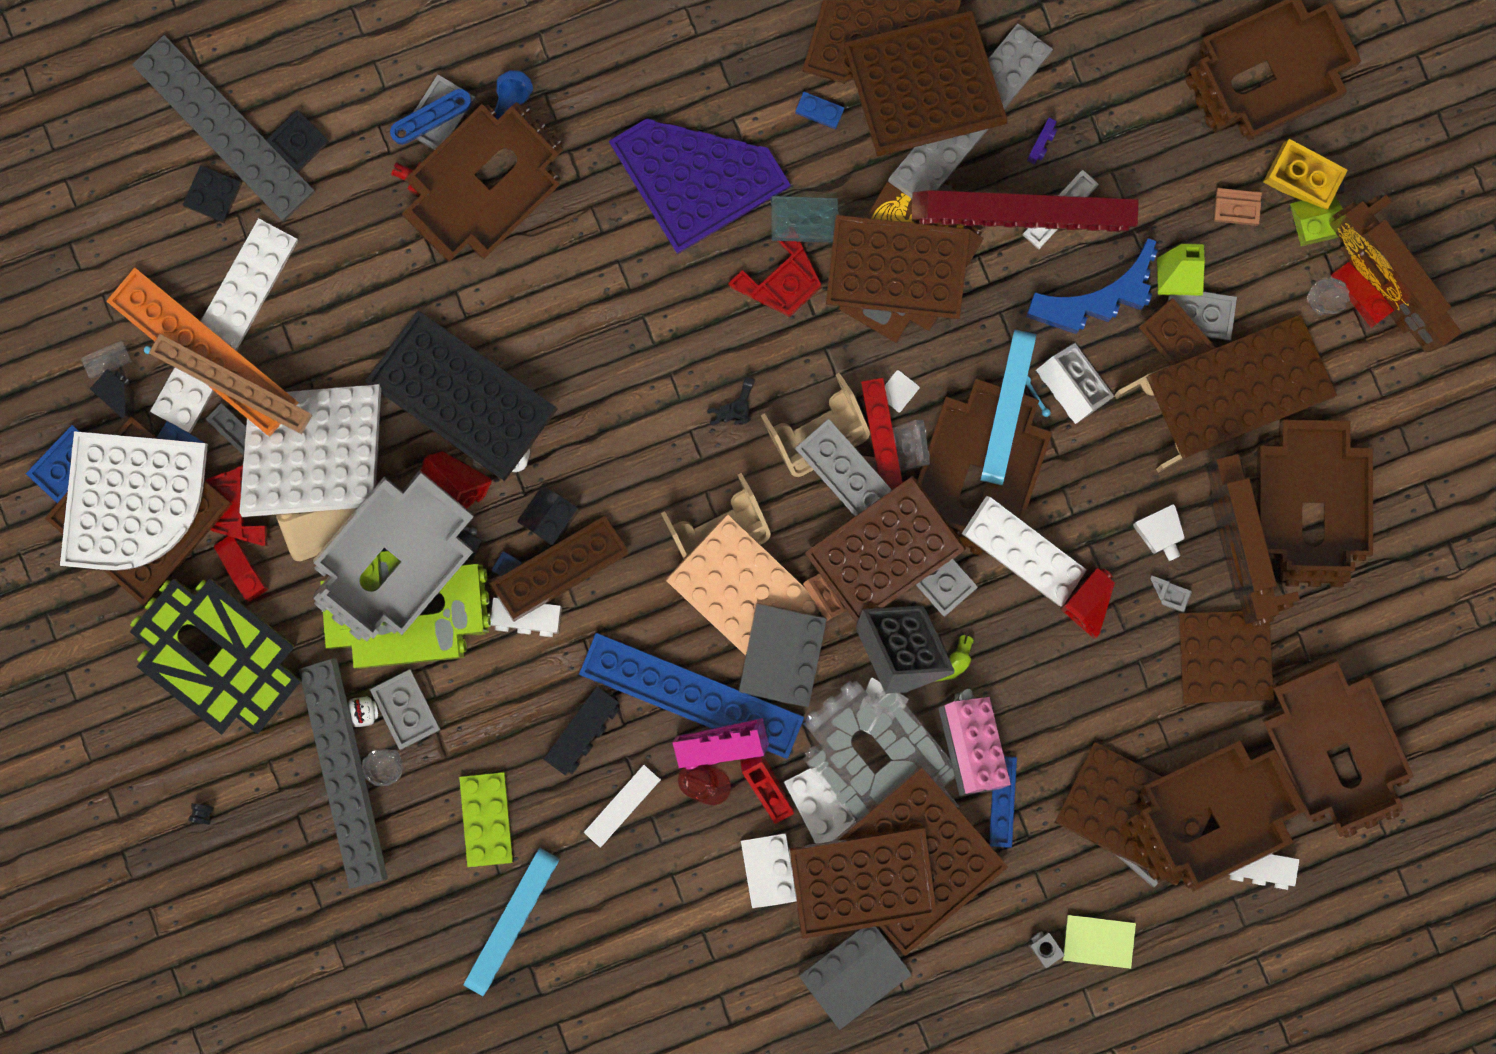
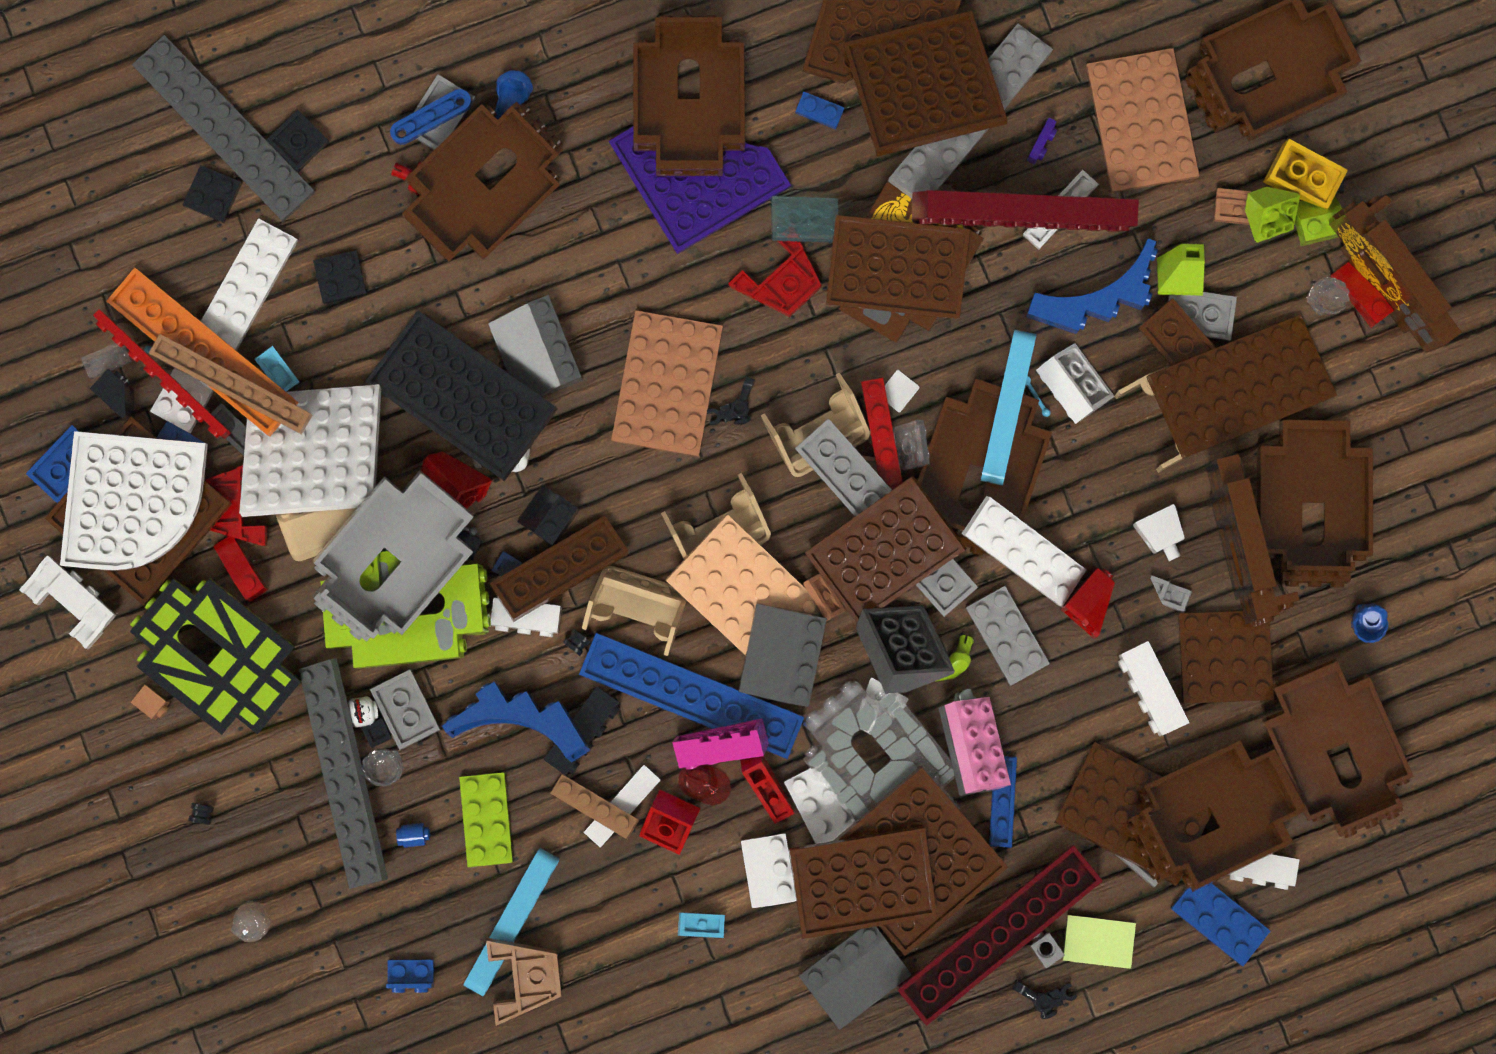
none -> white bracket [19,555,117,649]
none -> red plate [93,309,231,439]
none -> nougat brick [131,685,170,720]
none -> clear hair [230,901,271,942]
none -> medium azure plate [254,346,299,391]
none -> black plate [313,250,367,304]
none -> black plate [362,718,392,748]
none -> blue bracket [386,959,434,993]
none -> blue brick [396,823,430,848]
none -> blue arch [442,682,590,763]
none -> medium nougat wing [486,938,561,1026]
none -> dark grey slope [488,295,583,397]
none -> medium nougat plate [550,774,639,840]
none -> black wheel [563,629,591,656]
none -> tan windscreen [582,566,687,656]
none -> nougat plate [611,310,723,457]
none -> reddish brown panel [633,15,745,176]
none -> red slope [639,790,701,855]
none -> medium azure plate [678,912,725,938]
none -> dark red brick [896,845,1103,1026]
none -> light grey plate [966,586,1050,686]
none -> black piece [1012,981,1077,1019]
none -> nougat plate [1086,48,1199,194]
none -> white slope [1118,641,1189,736]
none -> blue plate [1170,883,1271,967]
none -> lime slope [1245,187,1300,243]
none -> blue hair [1351,603,1389,643]

